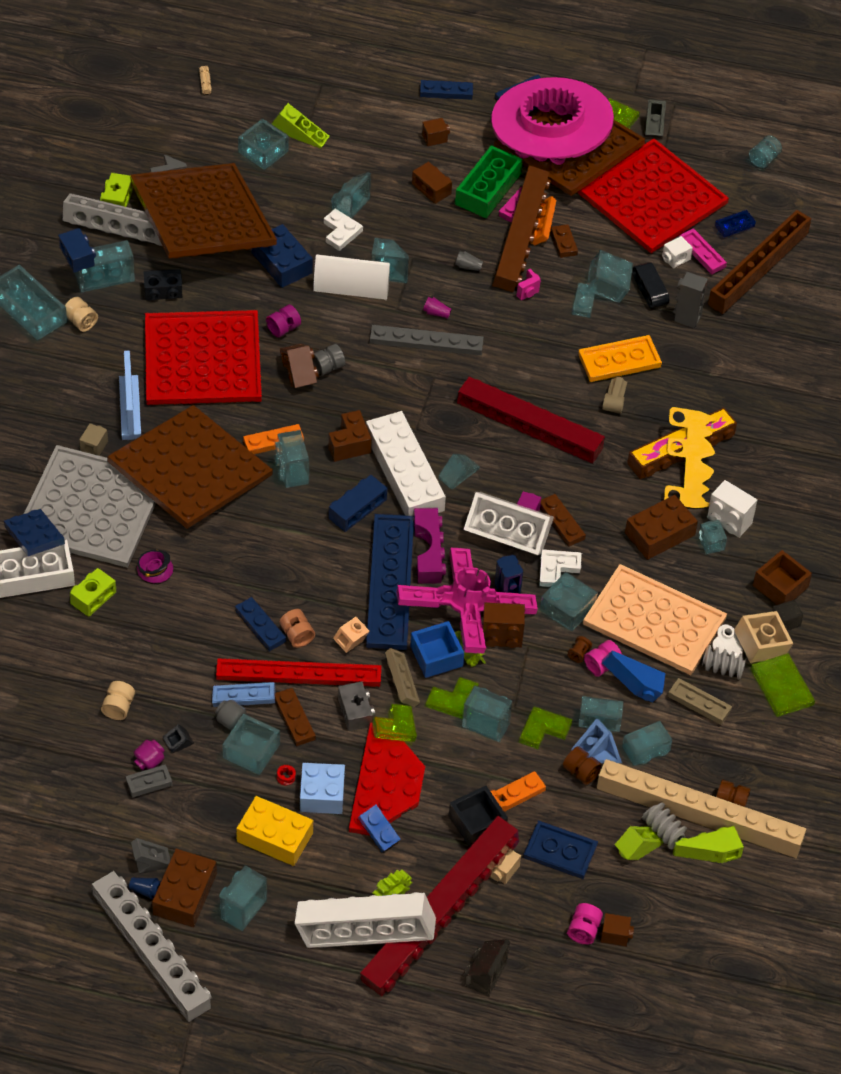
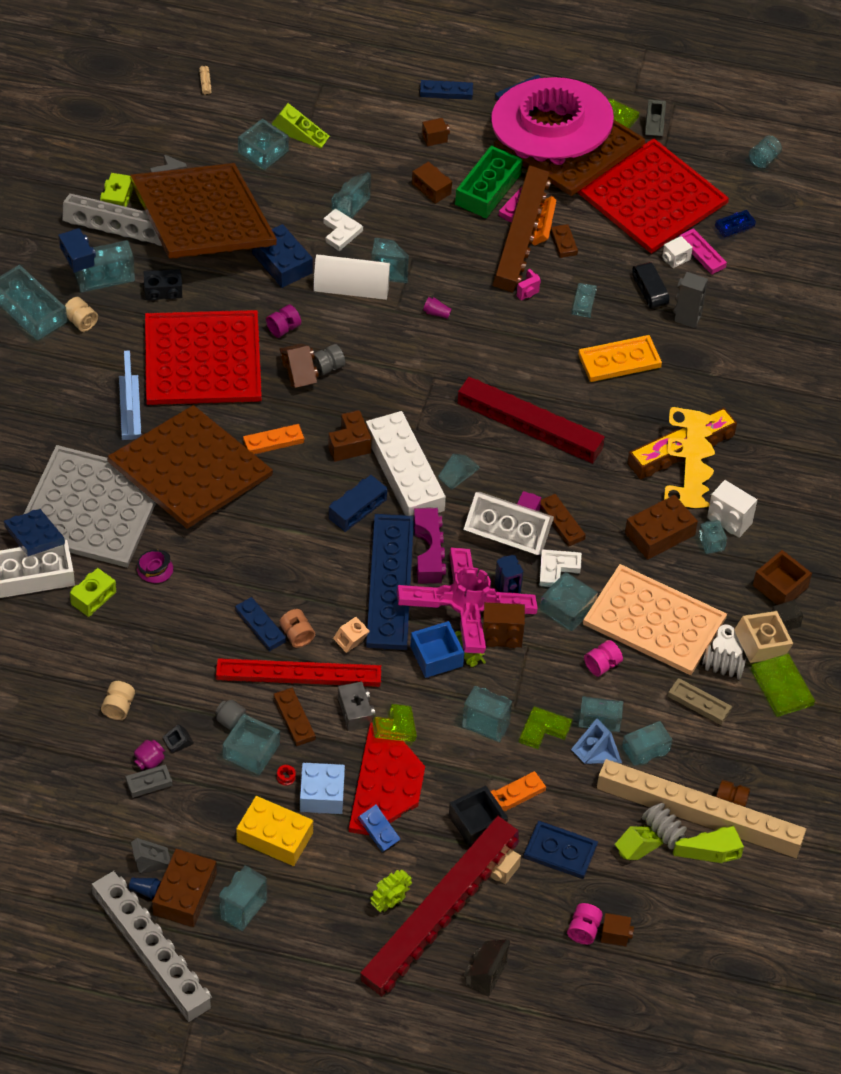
dark tan brick [79,424,108,456] -> none
medium blue tile [212,682,275,707] -> none
clear light blue piece [275,430,309,488] -> none
white brick [295,892,436,948] -> none
dark grey plate [370,325,484,356] -> none
dark tan plate [385,648,420,707] -> none
clear neon green plate [426,677,479,720] -> none
dark grey cone [455,251,483,272] -> none
reddish brown wheel [563,746,602,785] -> none
reddish brown bush [567,636,592,663] -> none
clear light blue piece [586,250,633,303] -> none
dark tan piece [602,377,627,414] -> none
blue slope [602,650,666,703] -> none
reddish brown brick [708,210,812,314] -> none

